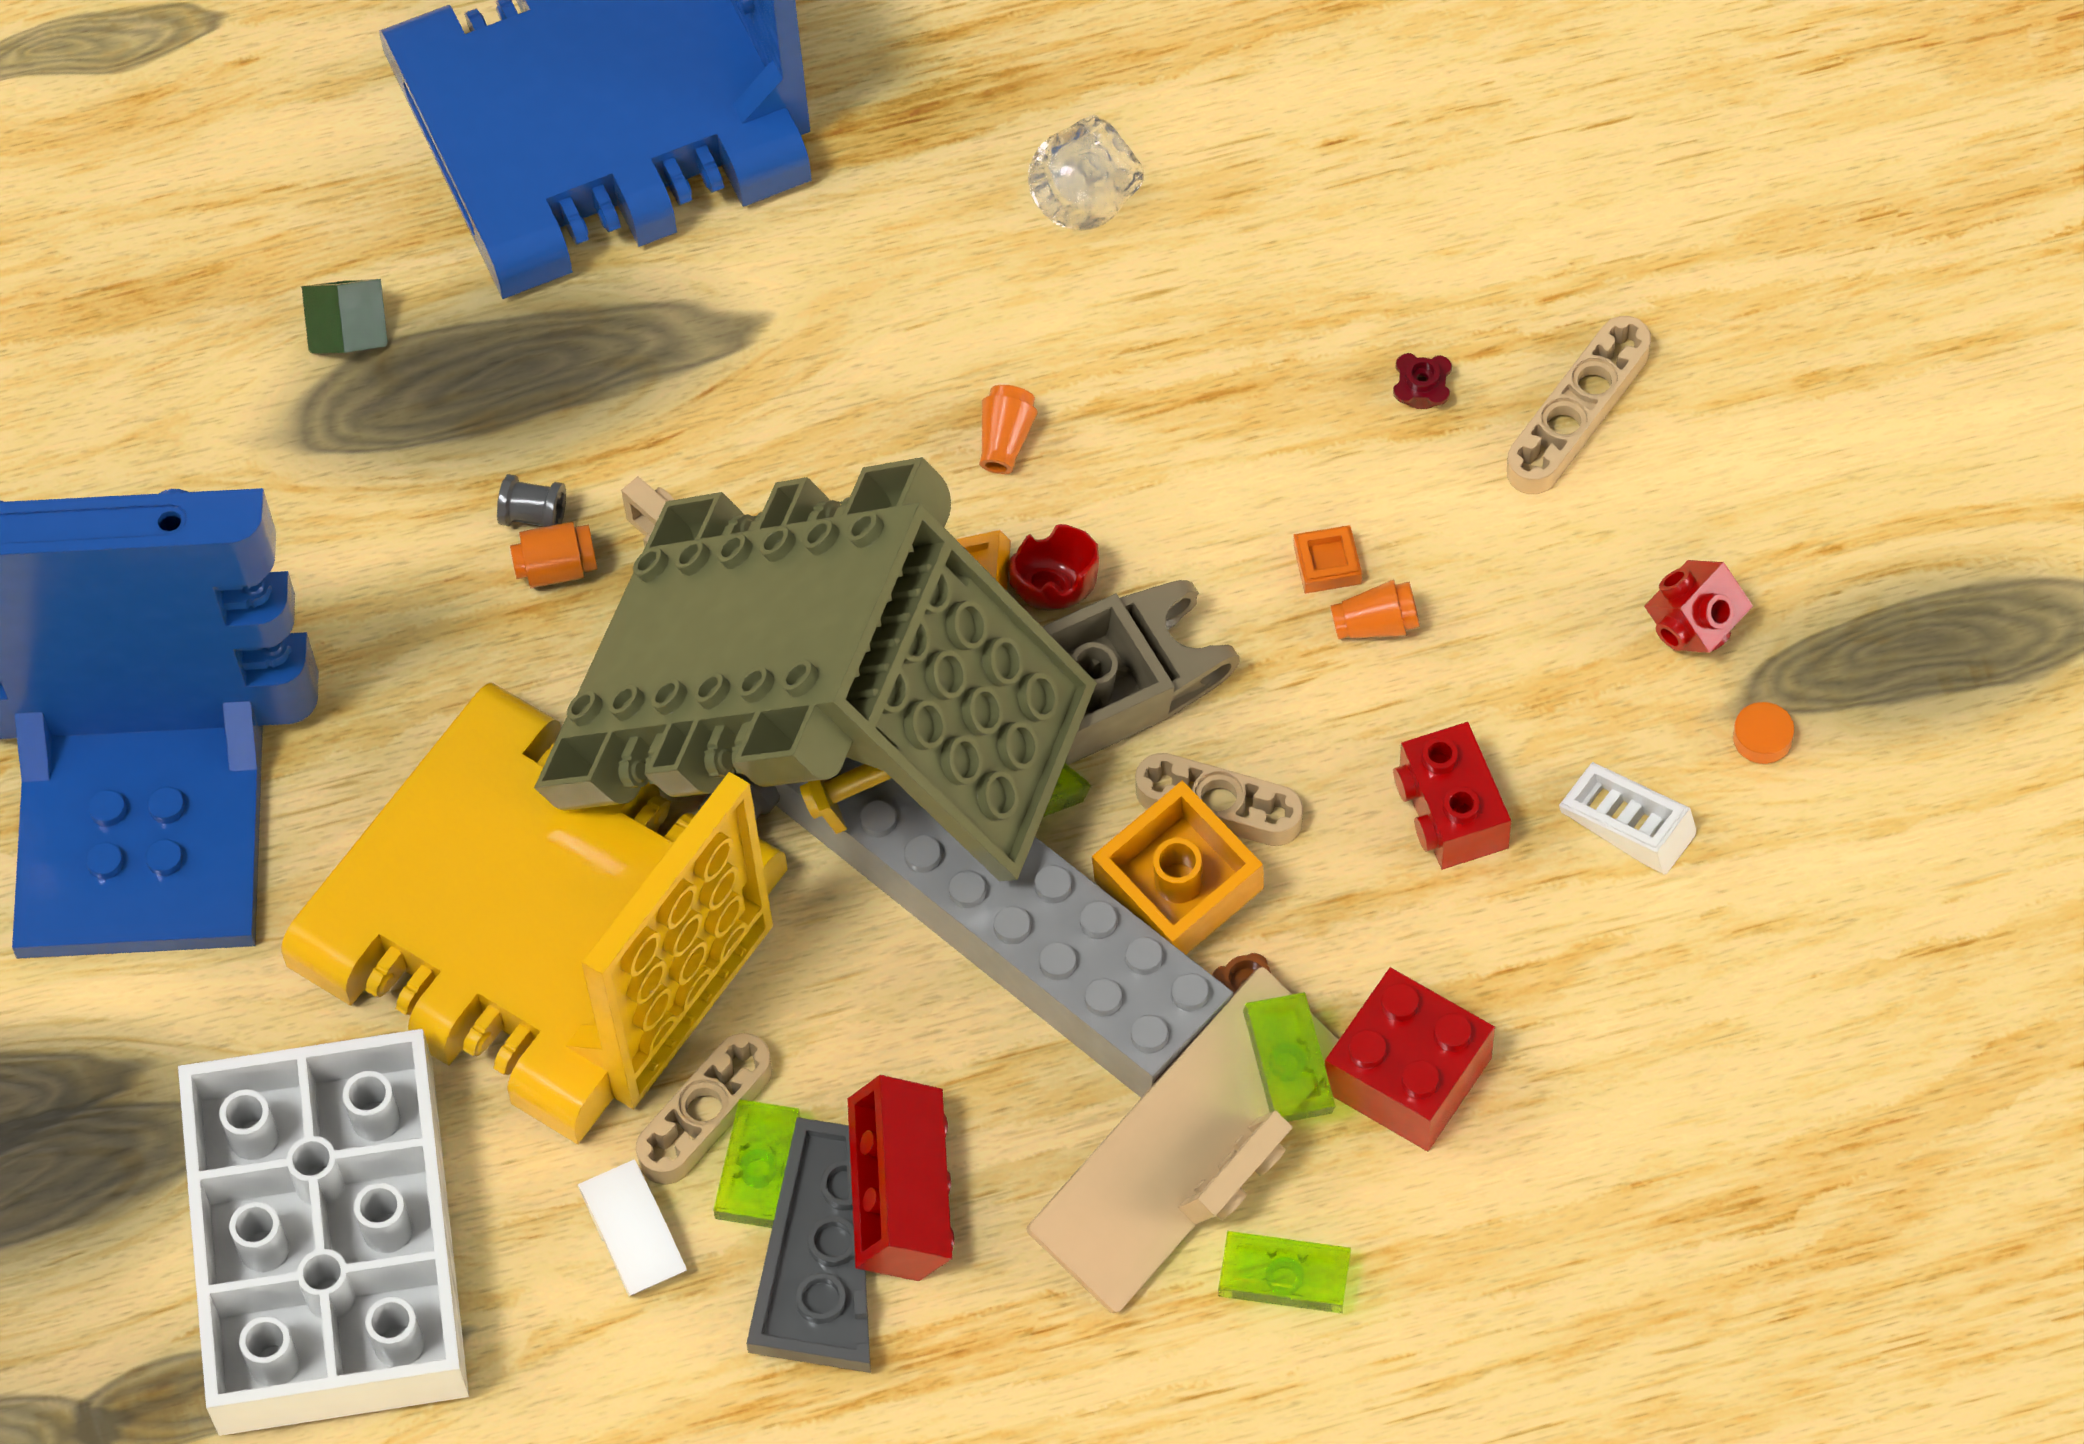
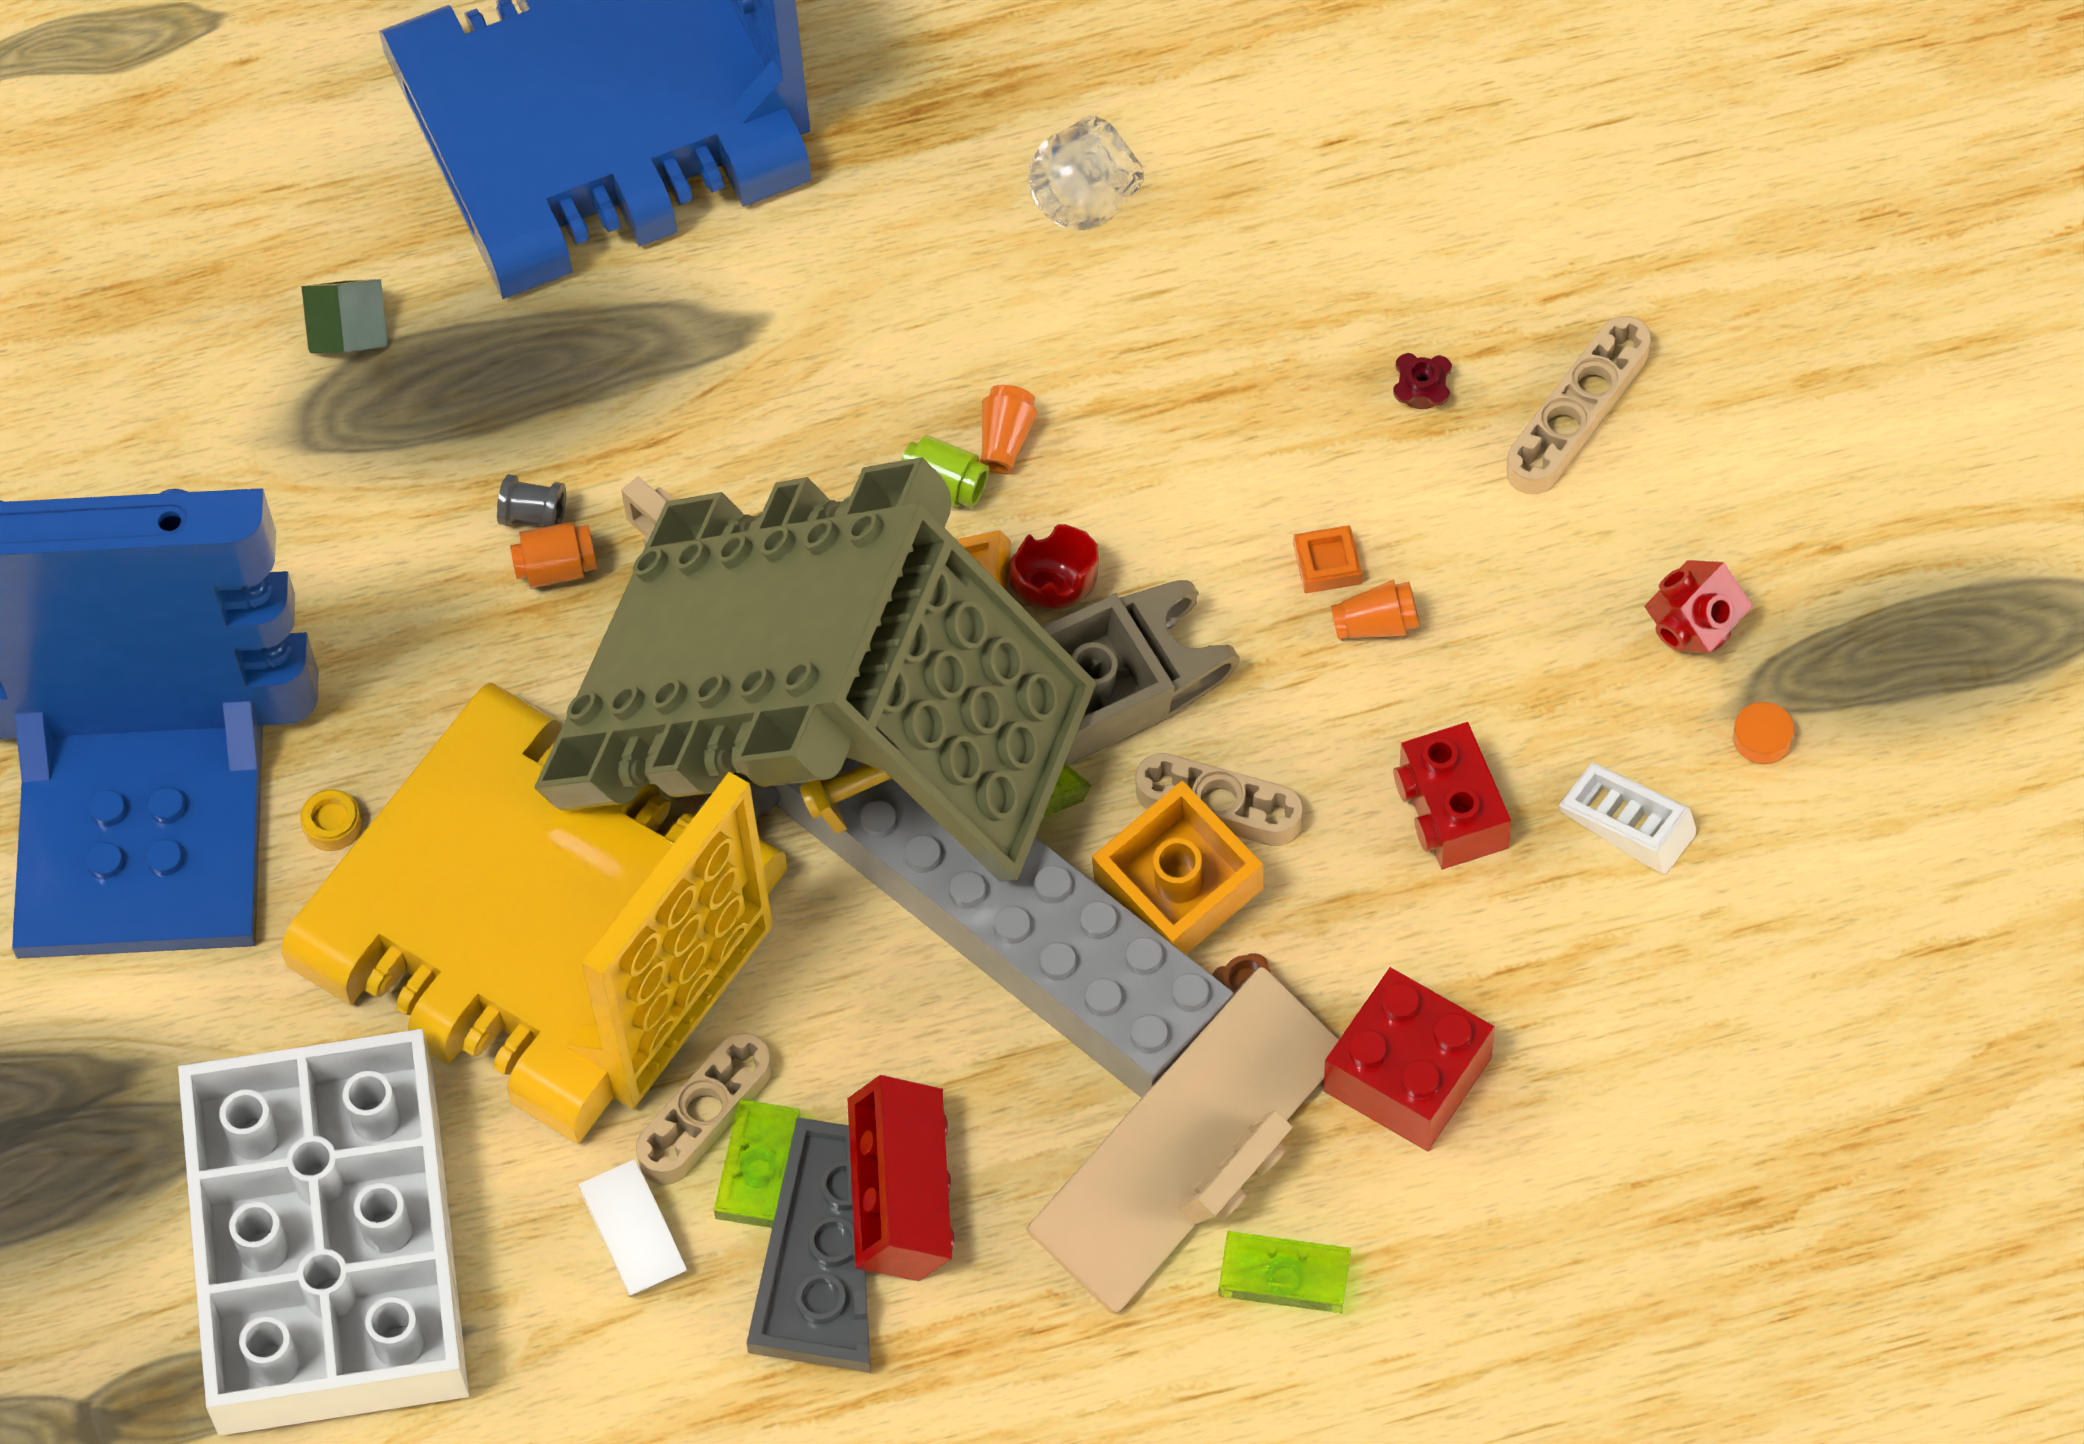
clear neon green plate [1243,992,1336,1122] -> none
none -> yellow tile [300,789,362,851]
none -> lime brick [901,435,989,508]

